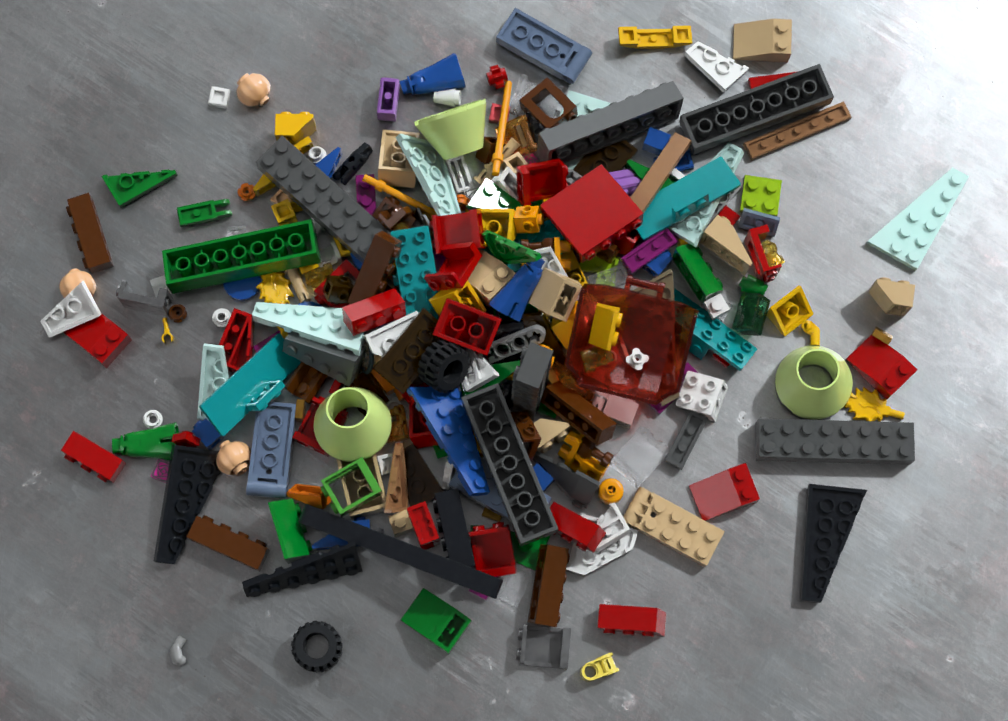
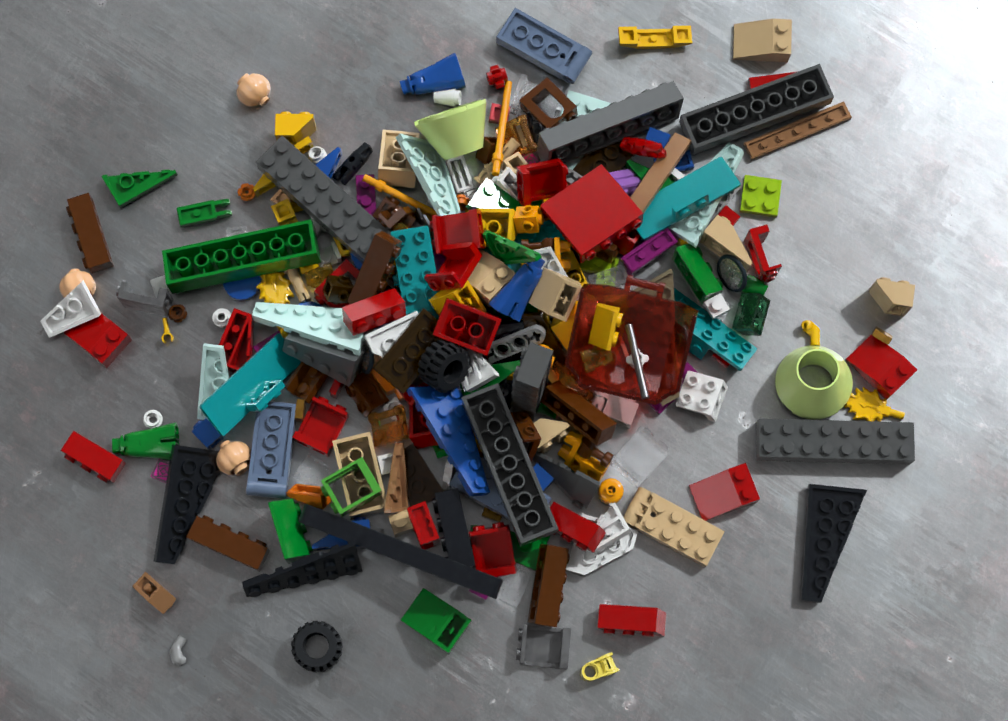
red plate [172,431,201,447] -> none
white tile [208,86,231,109] -> none
yellowish green cone [313,387,392,462] -> none
medium lavender brick [377,78,400,122] -> none
blue brick [643,250,673,278] -> none
dark grey plate [665,411,708,470] -> none
white wing [684,41,749,93] -> none
sand blue plate [738,208,780,237] -> none
clear yellow plate [761,239,785,267] -> none
yellow slope [766,286,814,336] -> none
light aqua wing [867,167,969,271] -> none
none -> medium nougat slope [132,571,176,614]
none -> red hinge [620,137,667,159]
none -> flat silver bar [625,324,649,399]
none -> clear wheel [717,254,747,292]

